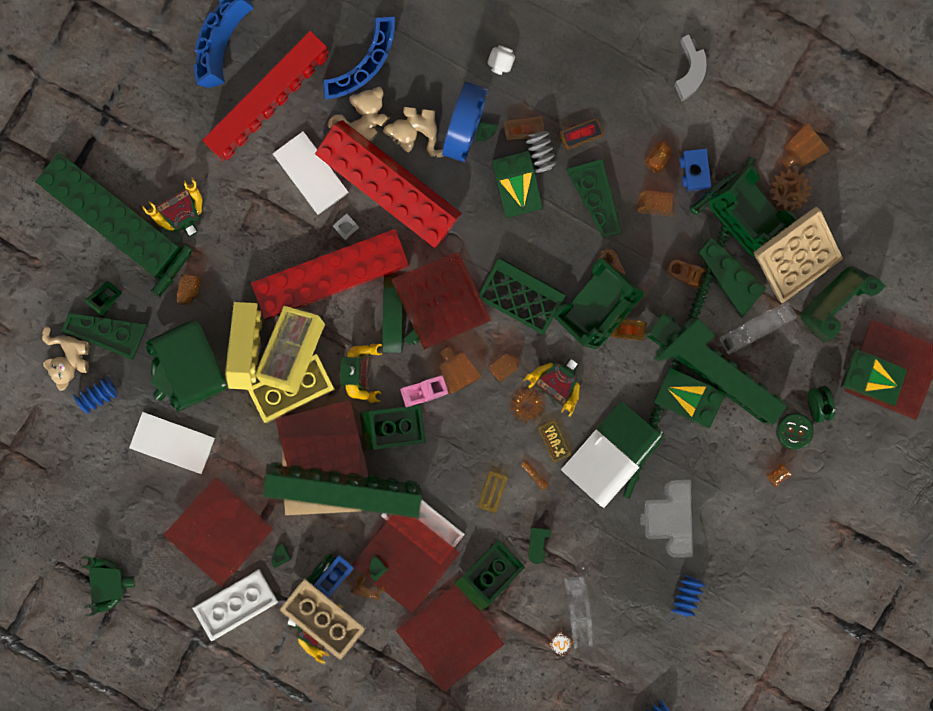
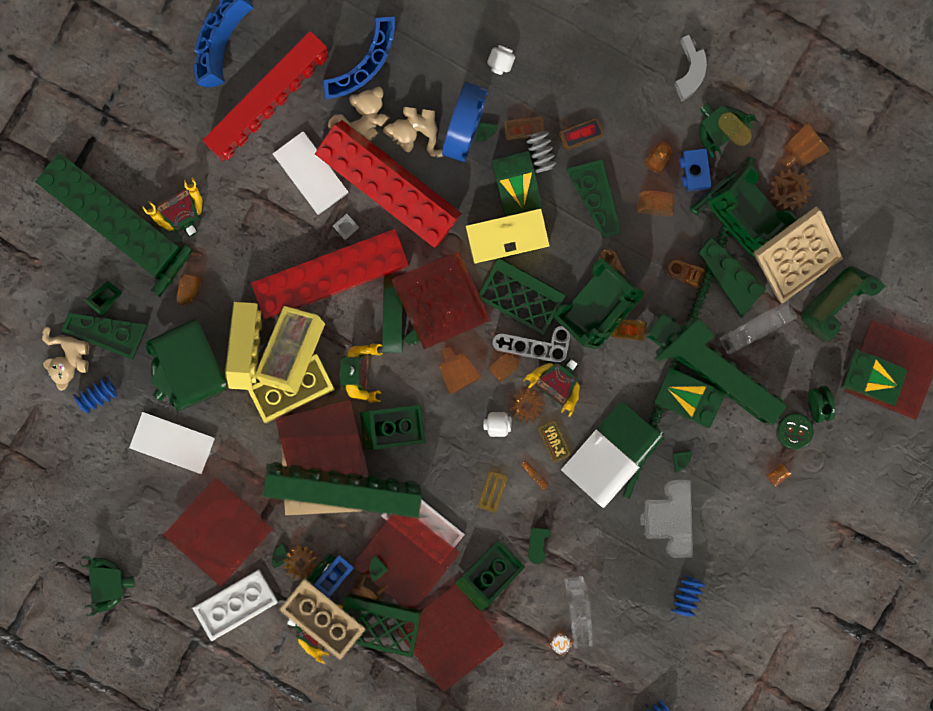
bright pink brick [400,375,448,407] -> none
none -> clear orange gear [283,546,317,580]
none -> dark green fence [344,593,423,658]
none -> light yellow brick [465,209,549,264]
none -> white head [484,412,512,437]
none -> light grey beam [493,326,570,363]
none -> dark green tile [672,451,692,472]
none -> dark green torso [699,103,758,158]
none -> clear yellow tile [718,112,752,146]

